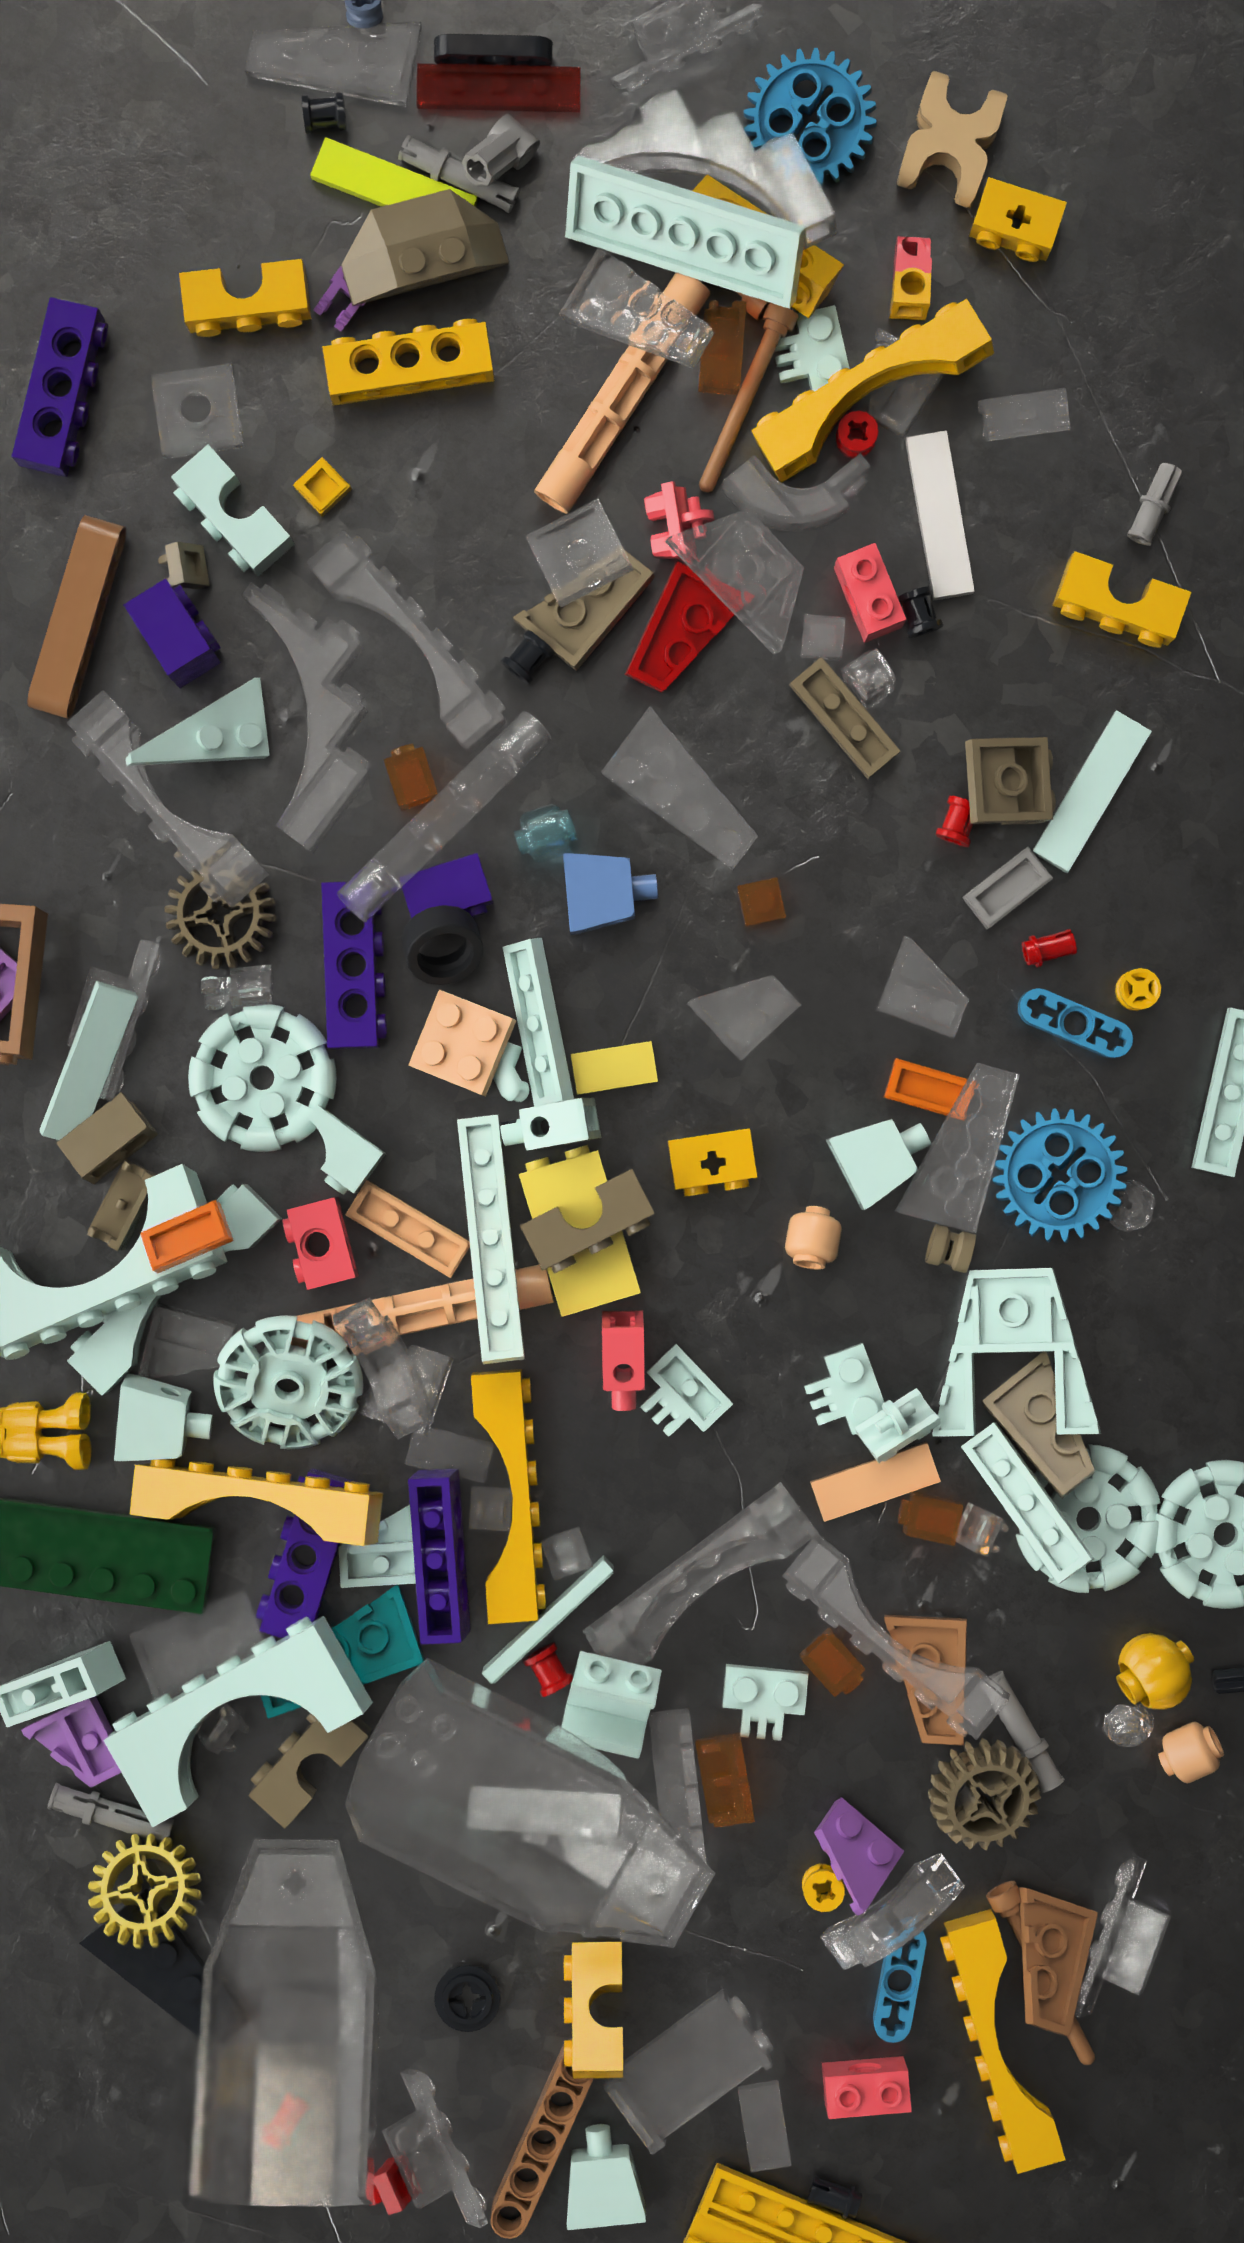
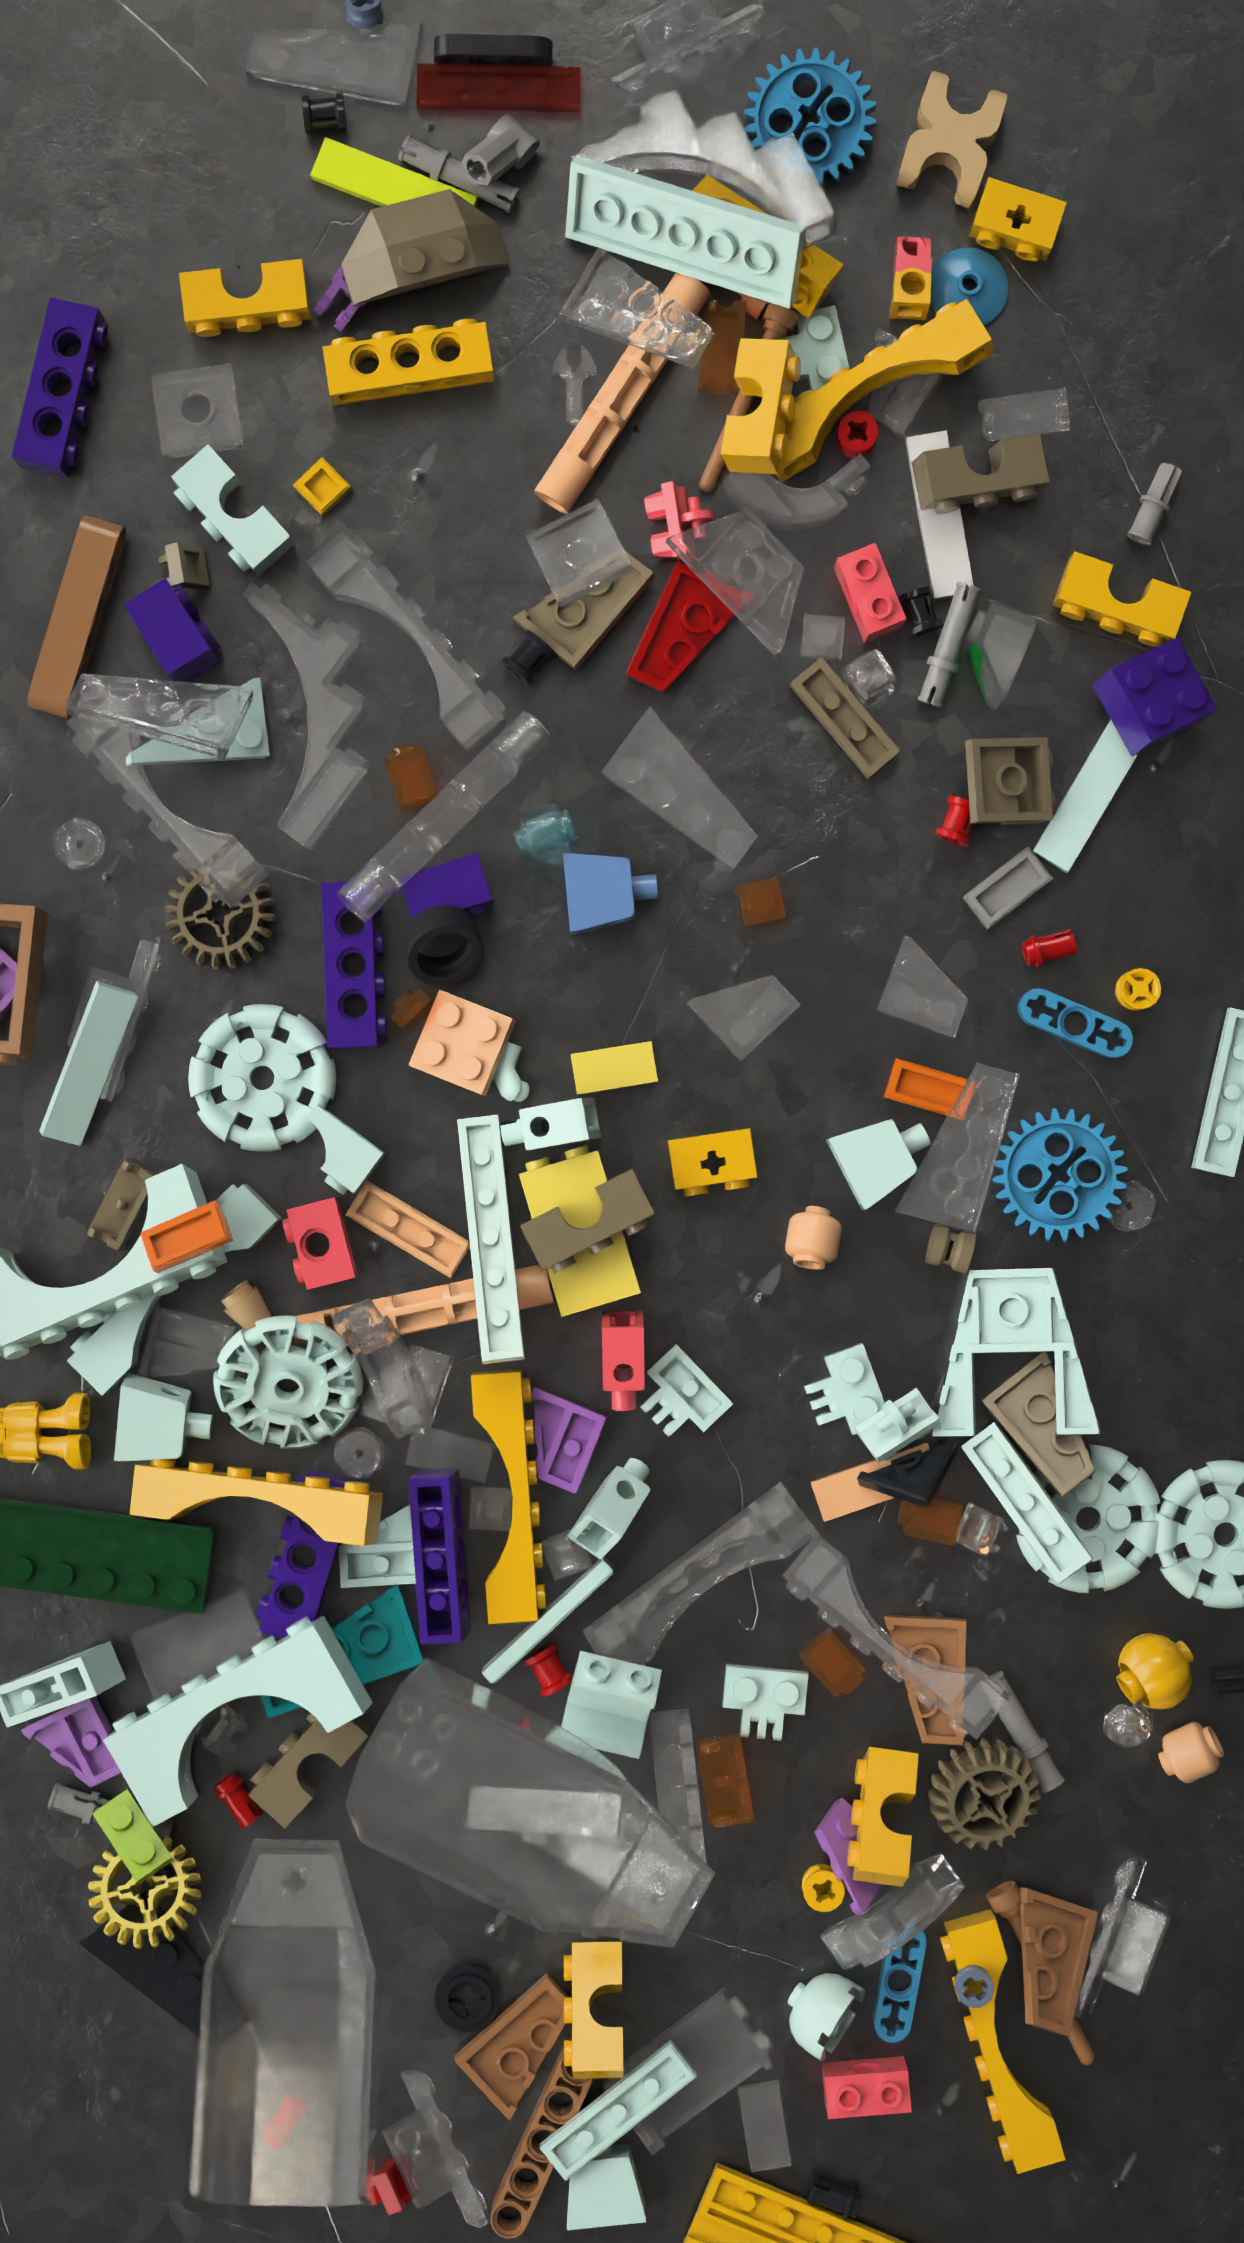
dark tan hinge [56,1092,158,1184] -> none
clear plate [201,964,274,1010] -> none
light aqua plate [503,938,574,1107] -> none
none -> clear plate [54,817,105,869]
none -> clear wing [66,674,253,760]
none -> lime plate [92,1789,174,1885]
none -> red pin [213,1772,263,1829]
none -> tan cone [220,1280,272,1342]
none -> clear plate [334,1427,385,1479]
none -> clear orange plate [390,988,433,1031]
none -> medium nougat wing [454,1973,568,2121]
none -> medium lavender wing [531,1387,608,1494]
none -> light aqua tile [540,2040,697,2181]
none -> clear bar [552,345,597,425]
none -> light aqua torso [567,1458,651,1560]
none -> yellow arch [721,338,801,474]
none -> light aqua cylinder [787,1973,865,2062]
none -> yellow arch [847,1747,919,1887]
none -> black tile [857,1437,960,1508]
none -> dark tan arch [911,434,1050,514]
none -> light grey pin [917,581,982,708]
none -> dark azure dish [930,248,1009,326]
none -> sand blue bush [954,1965,994,2008]
none -> clear slope [964,602,1038,711]
none -> dark purple brick [1092,637,1217,757]

